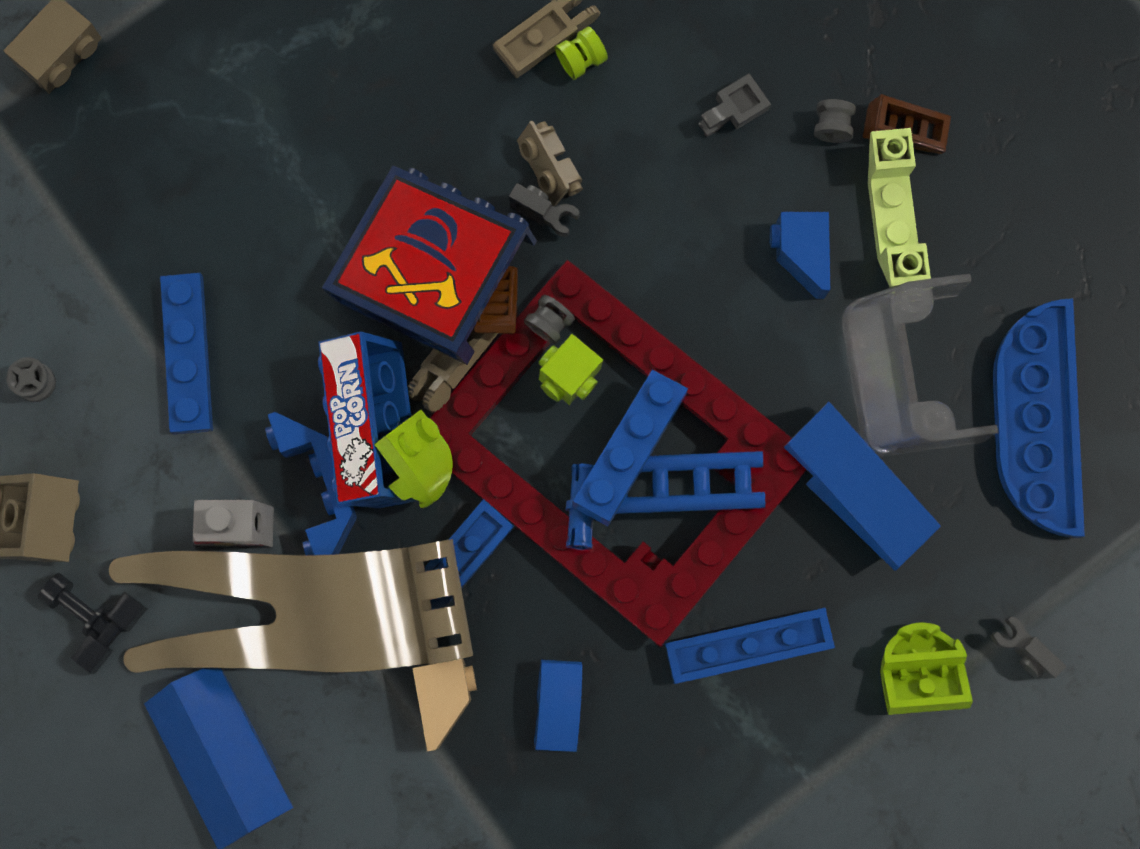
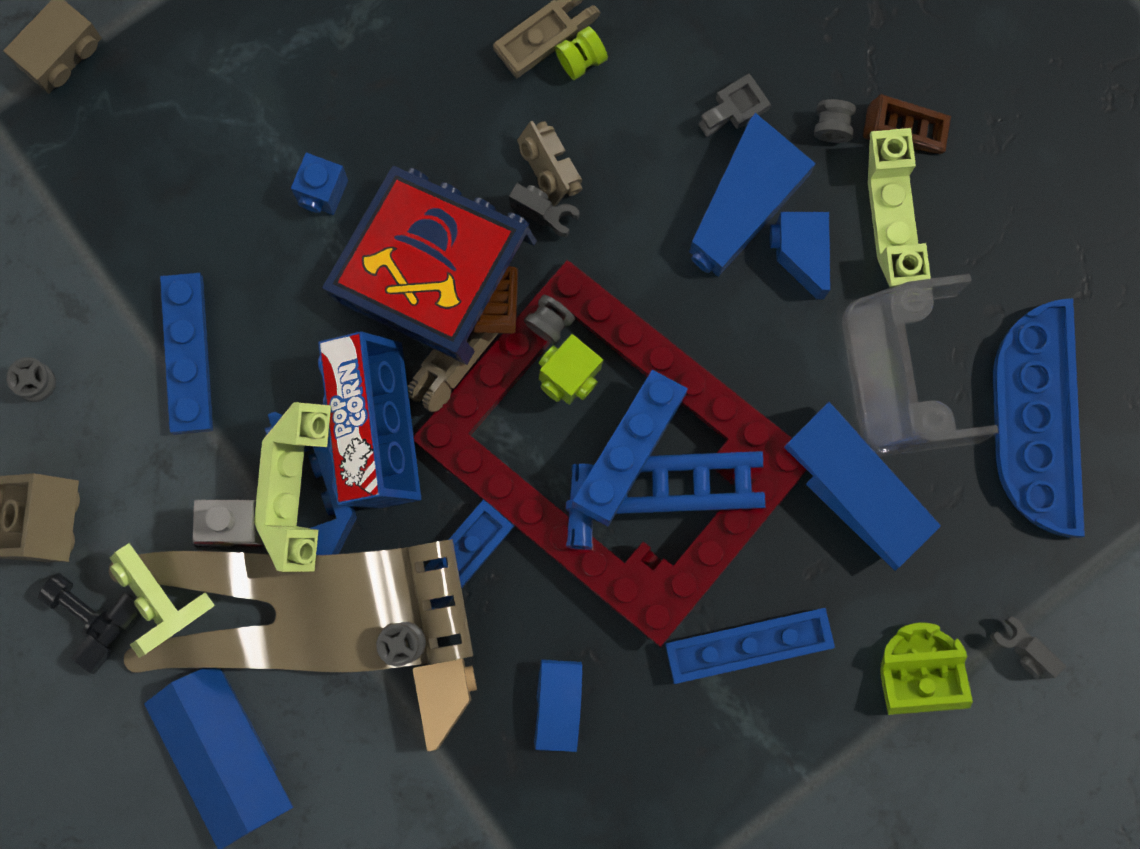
lime slope [374,409,453,508] -> none
none -> yellowish green bracket [110,543,215,658]
none -> yellowish green slope [254,402,331,572]
none -> blue brick [291,152,348,215]
none -> dark grey wheel [376,621,426,667]
none -> blue slope [689,113,816,277]

